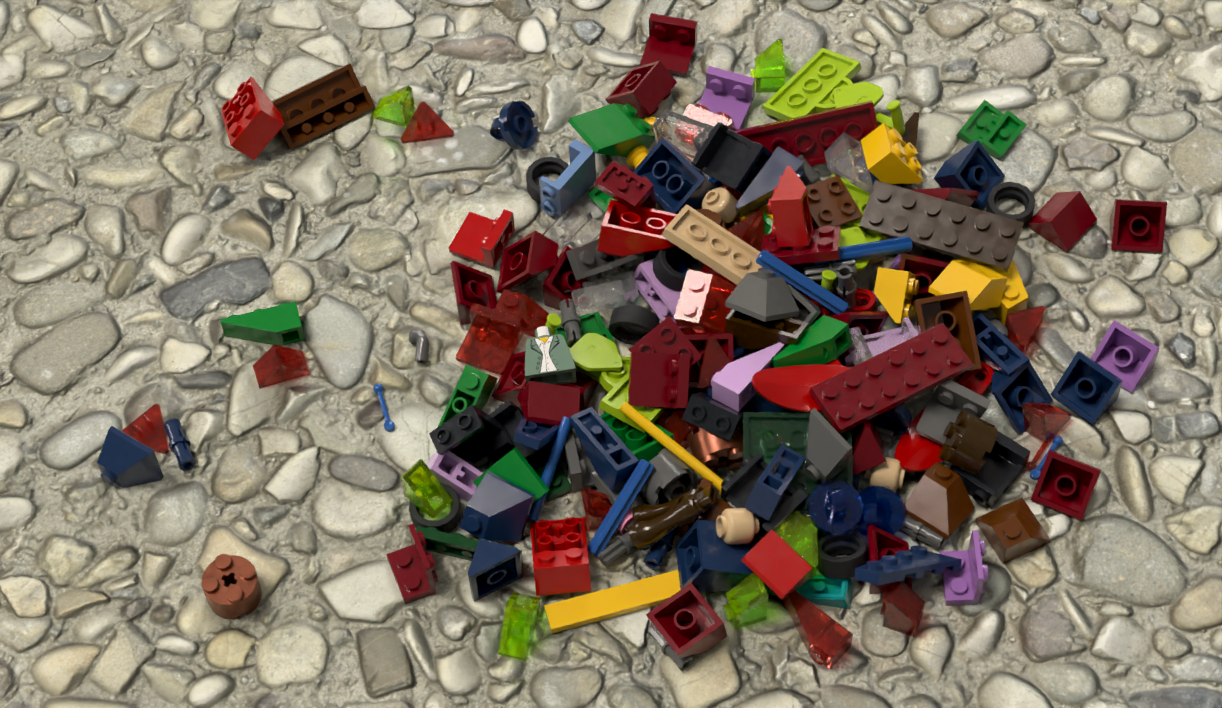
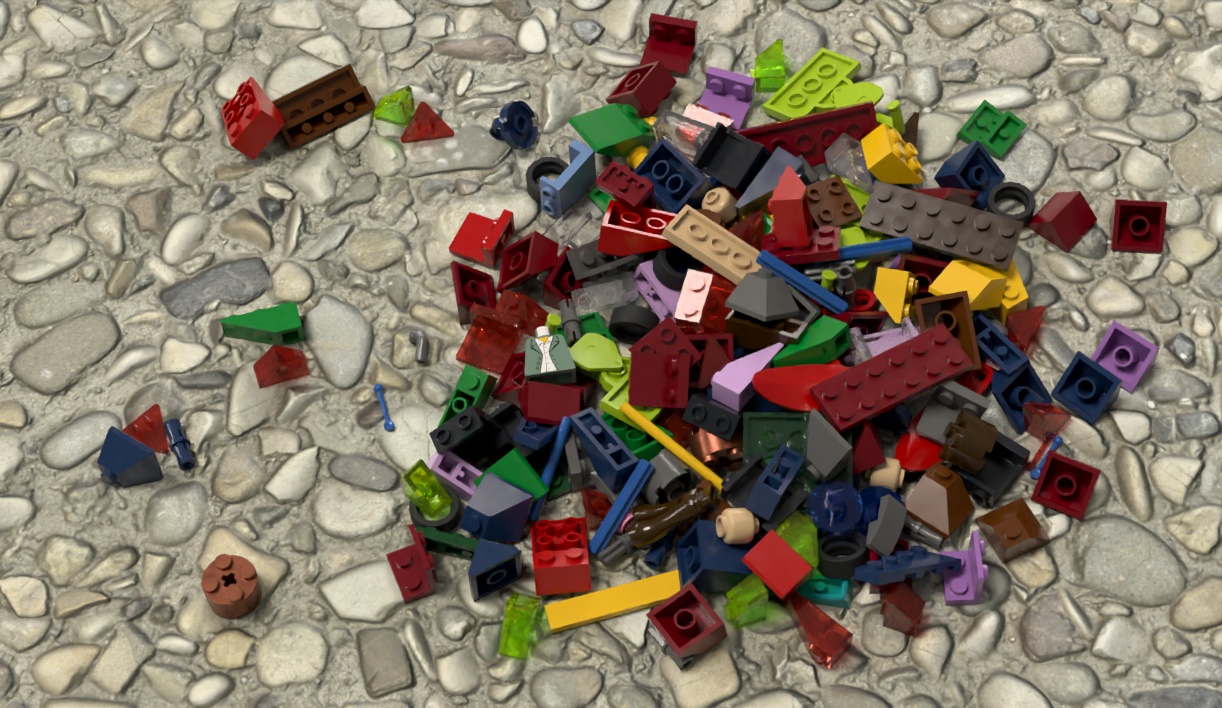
none -> dark grey slope [866,494,907,557]

